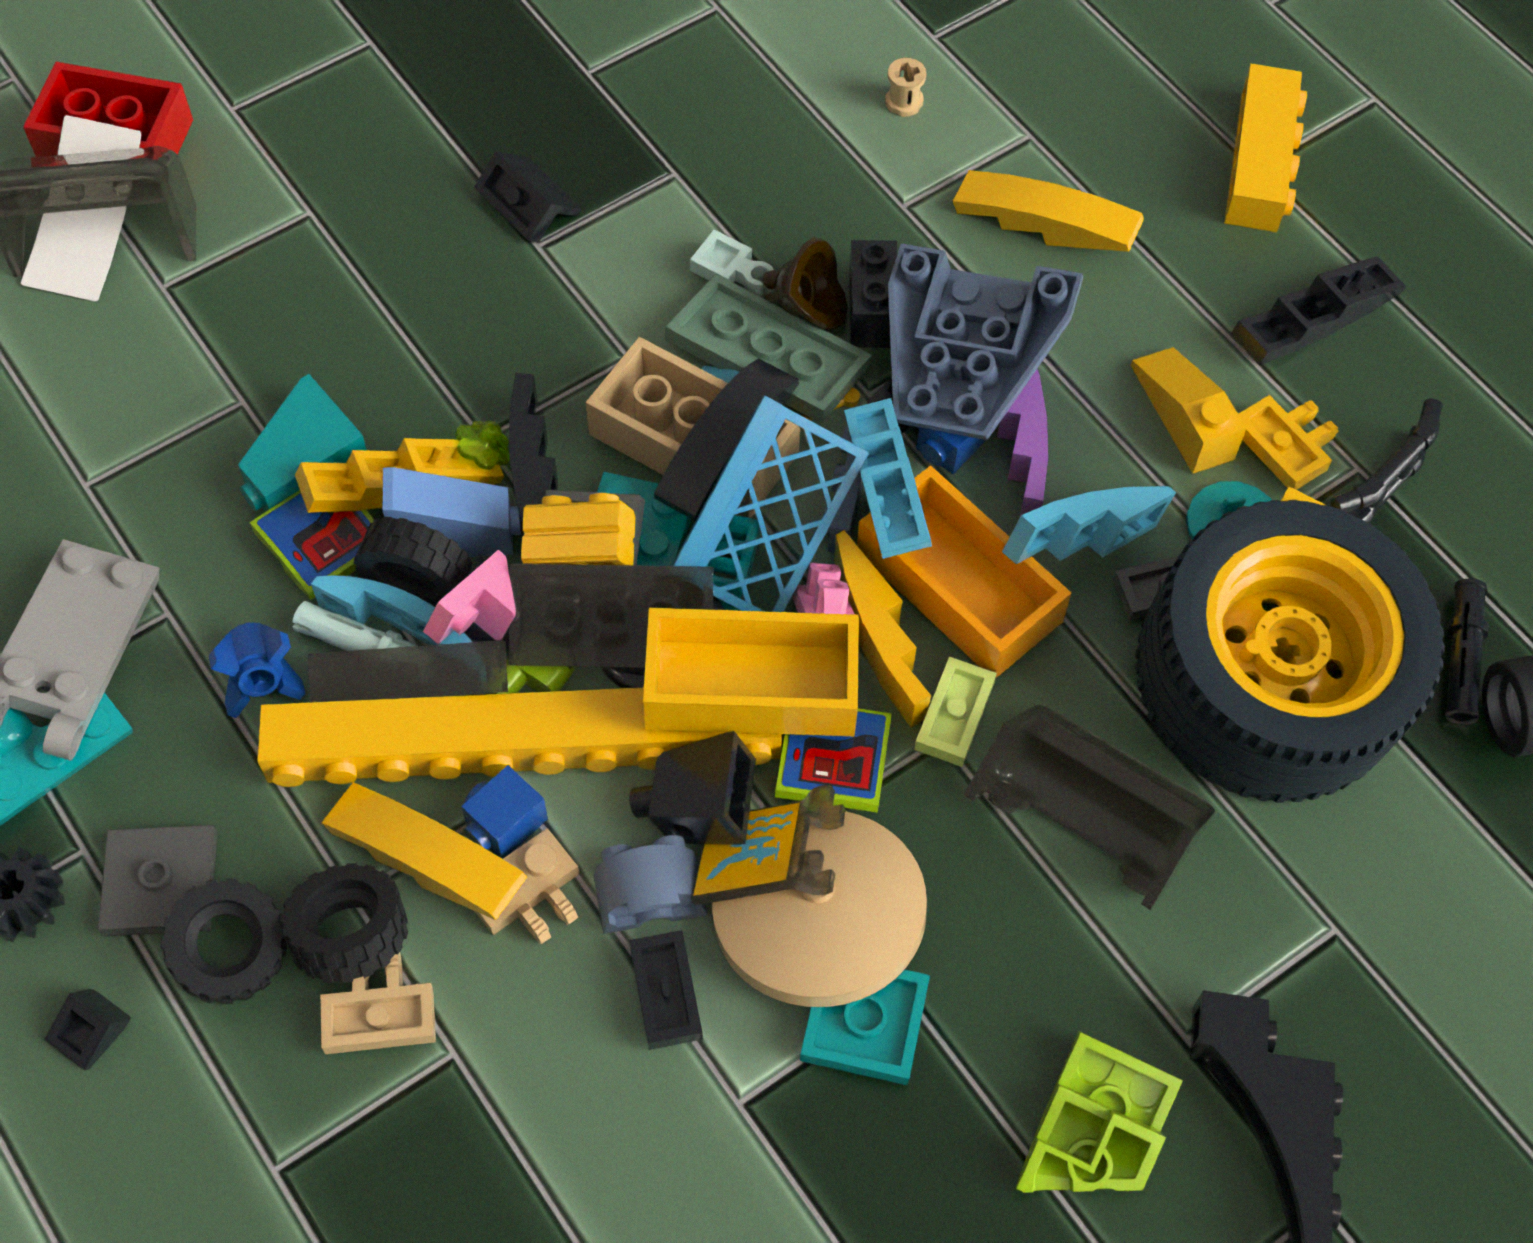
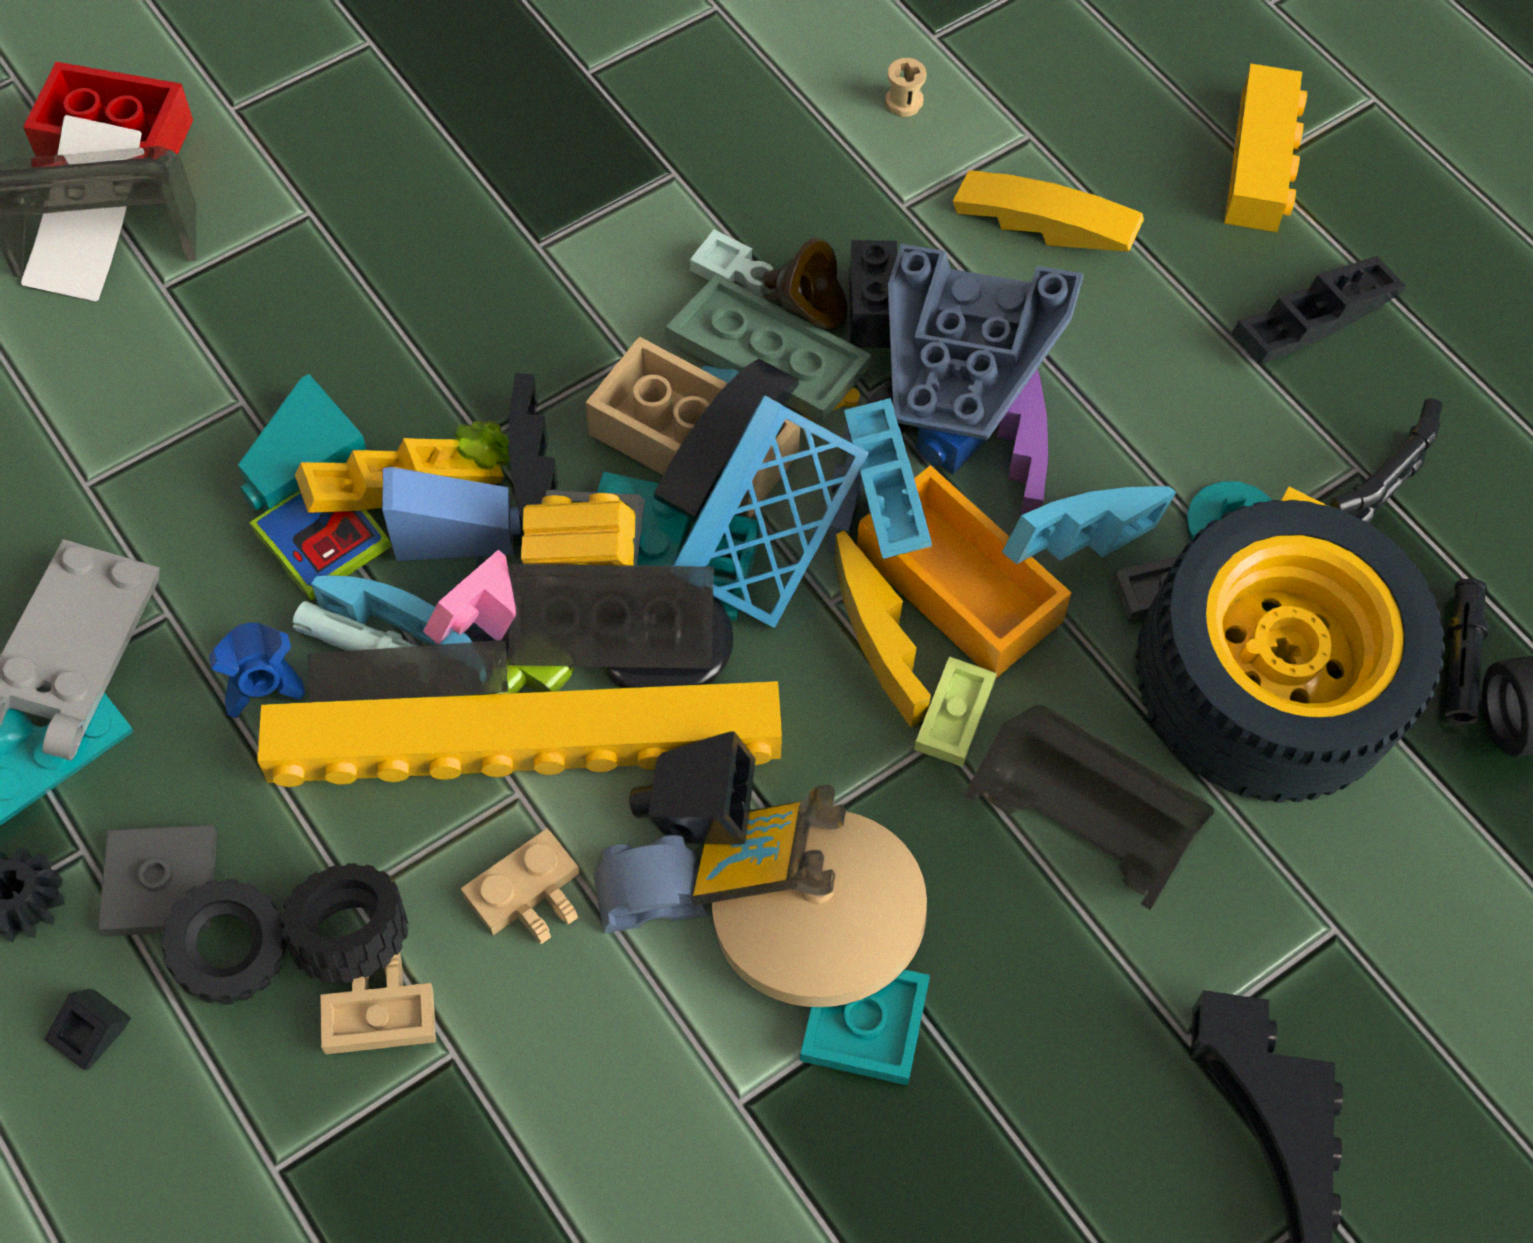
yellow slope [321,782,527,920] -> none
black tyre [354,517,472,607] -> none
blue brick [461,765,548,859] -> none
black panel [474,151,582,242] -> none
black plate [629,930,703,1050] -> none
yellow piece [643,608,859,736] -> none
slope [775,708,892,813] -> none
bright pink hips [792,563,855,615] -> none
lime slope [1016,1031,1183,1193] -> none
yellow slope [1131,347,1247,474] -> none
yellow hinge [1238,395,1339,490] -> none

